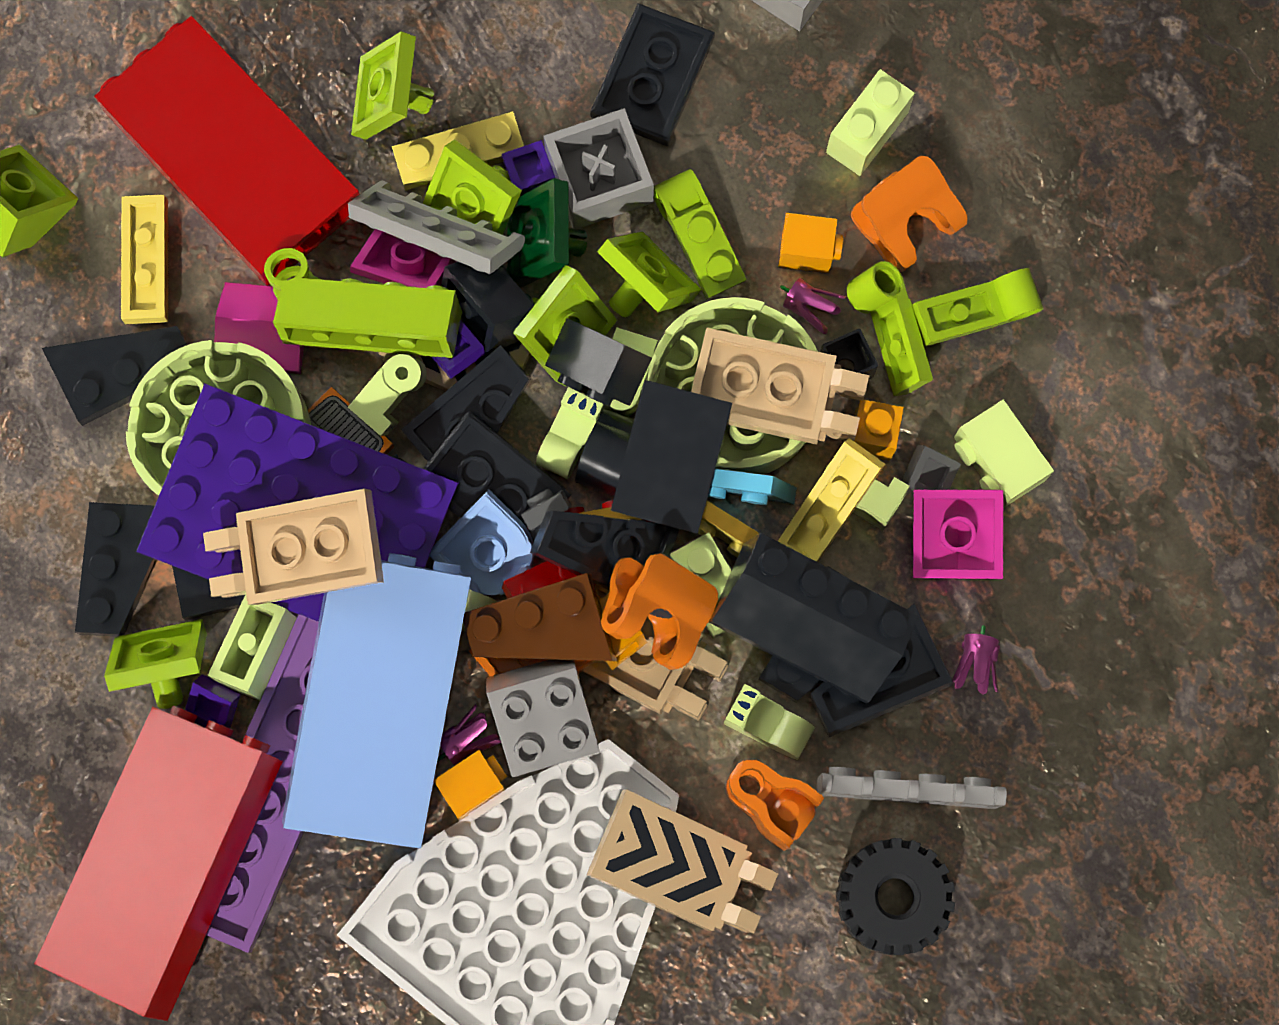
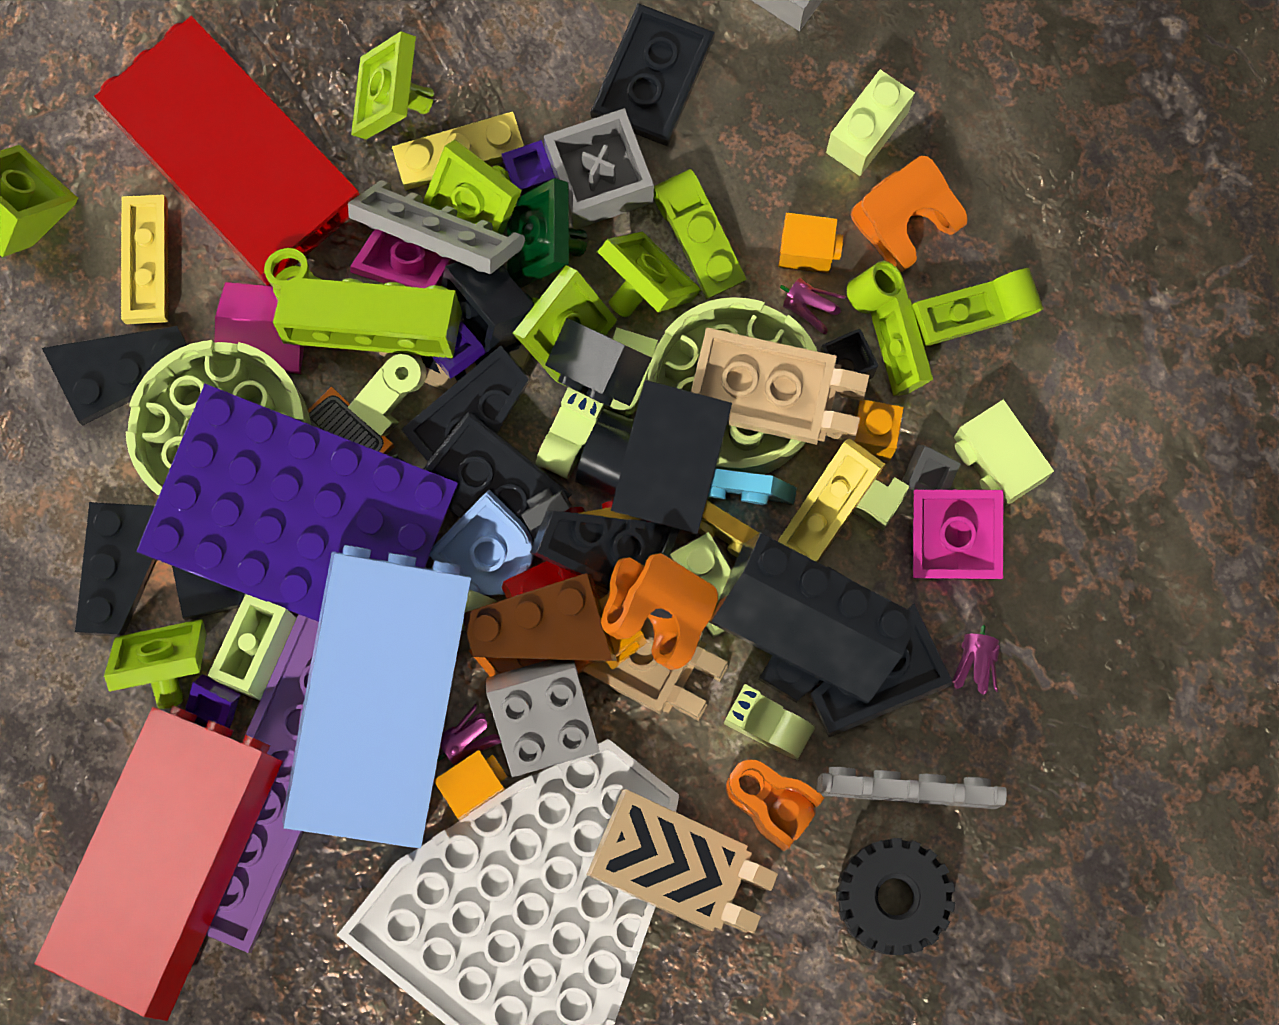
tan tile [203,489,384,605] -> none

